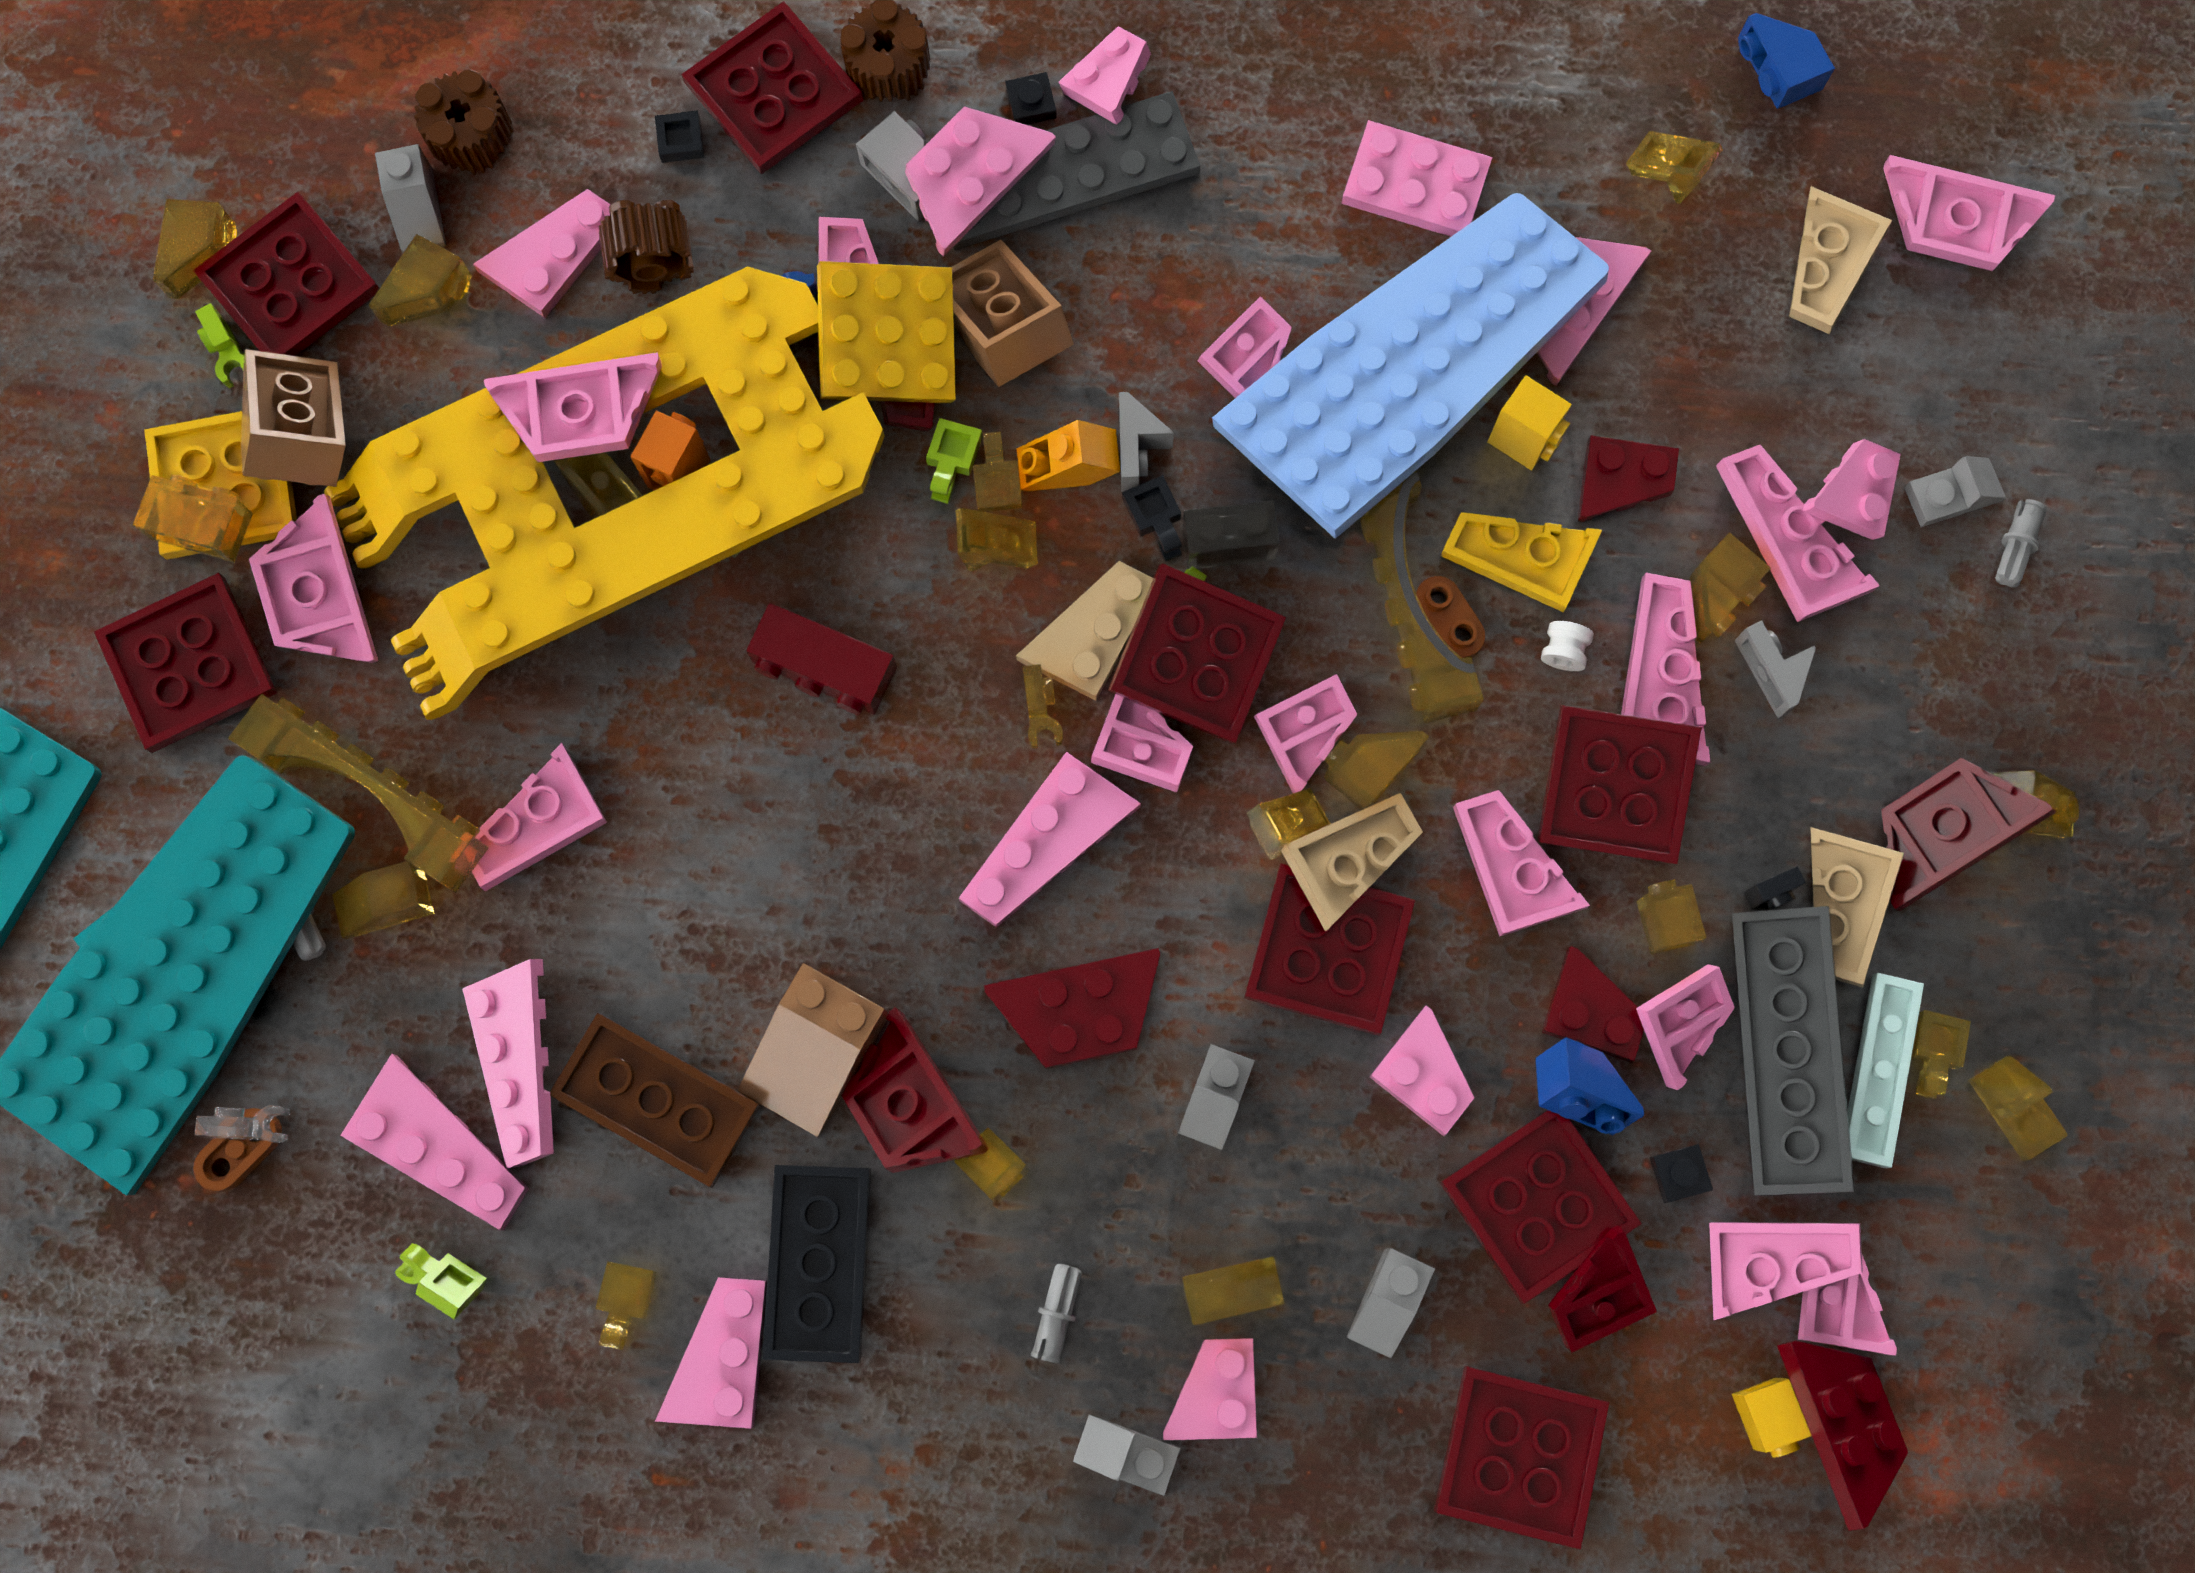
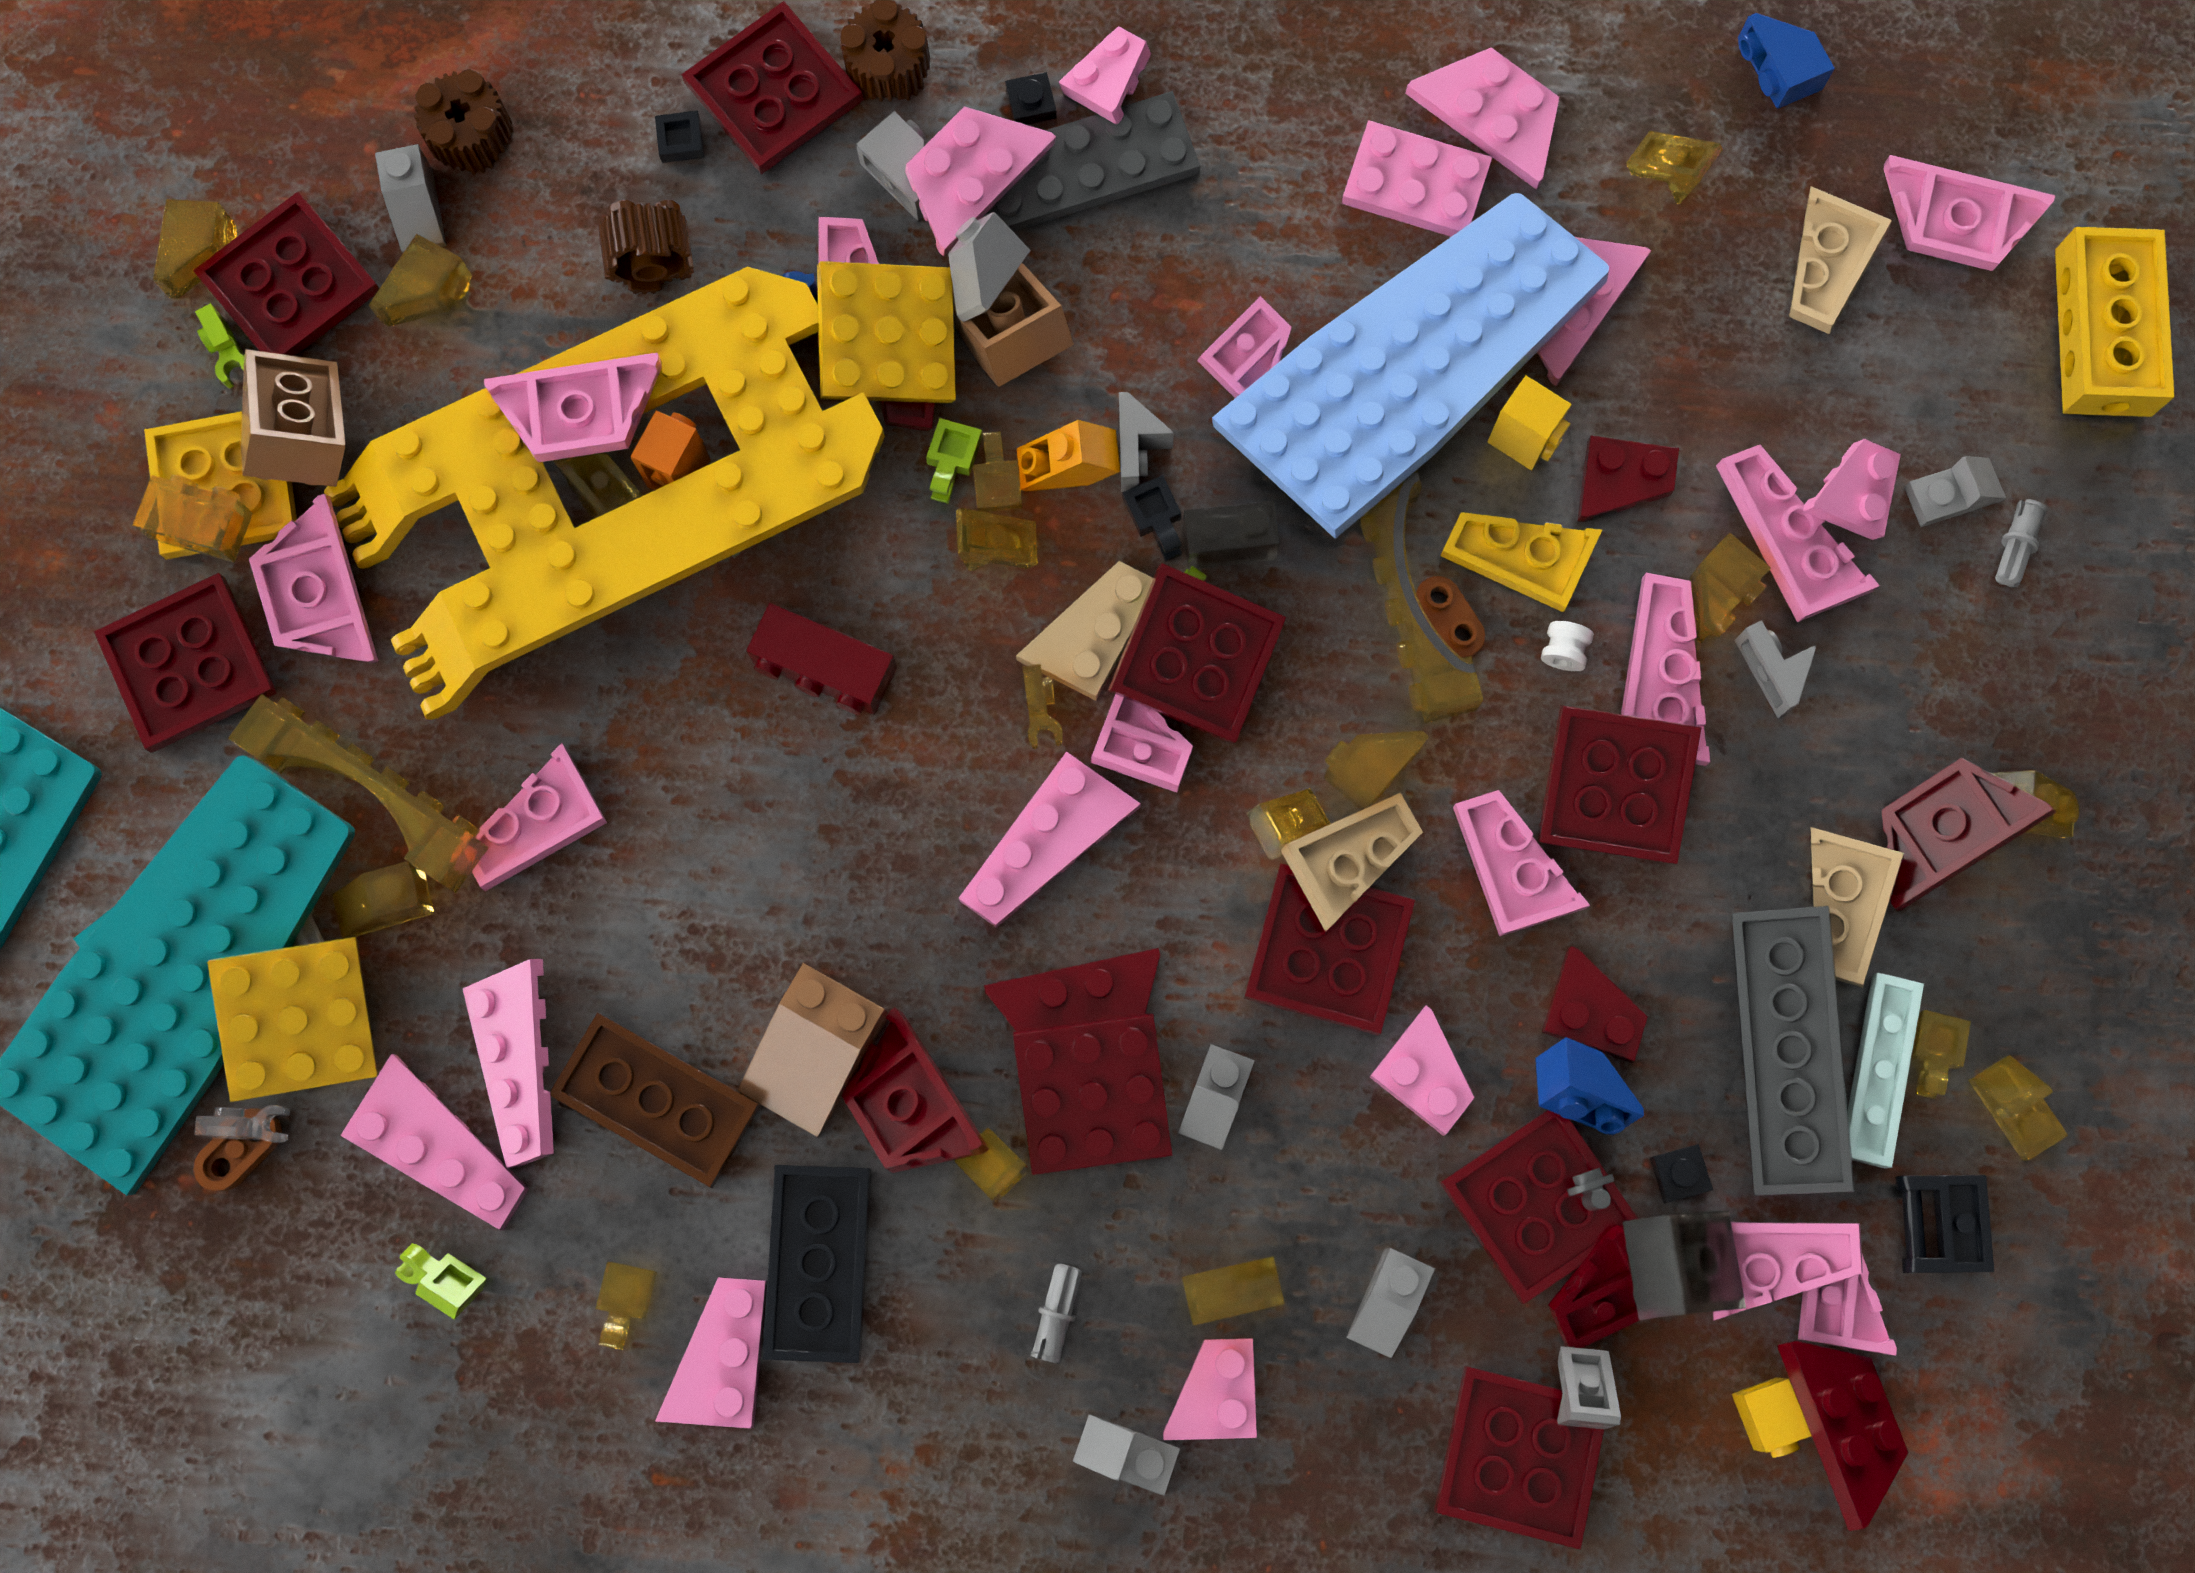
bright pink wing [473,189,610,318] -> none
bright pink wing [1254,674,1357,794] -> none
clear yellow brick [1636,880,1706,955] -> none
bright pink wing [1636,964,1735,1090] -> none
black plate [1744,866,1806,910] -> none
none -> yellow plate [207,937,378,1102]
none -> light grey slope [948,212,1030,322]
none -> dark red plate [1013,1013,1173,1175]
none -> bright pink wing [1405,48,1559,189]
none -> light grey slope [1557,1346,1621,1429]
none -> dark grey plate [1567,1168,1615,1211]
none -> clear smoke brick [1623,1211,1746,1320]
none -> black plate [1895,1175,1994,1273]
none -> yellow brick [2055,227,2174,417]

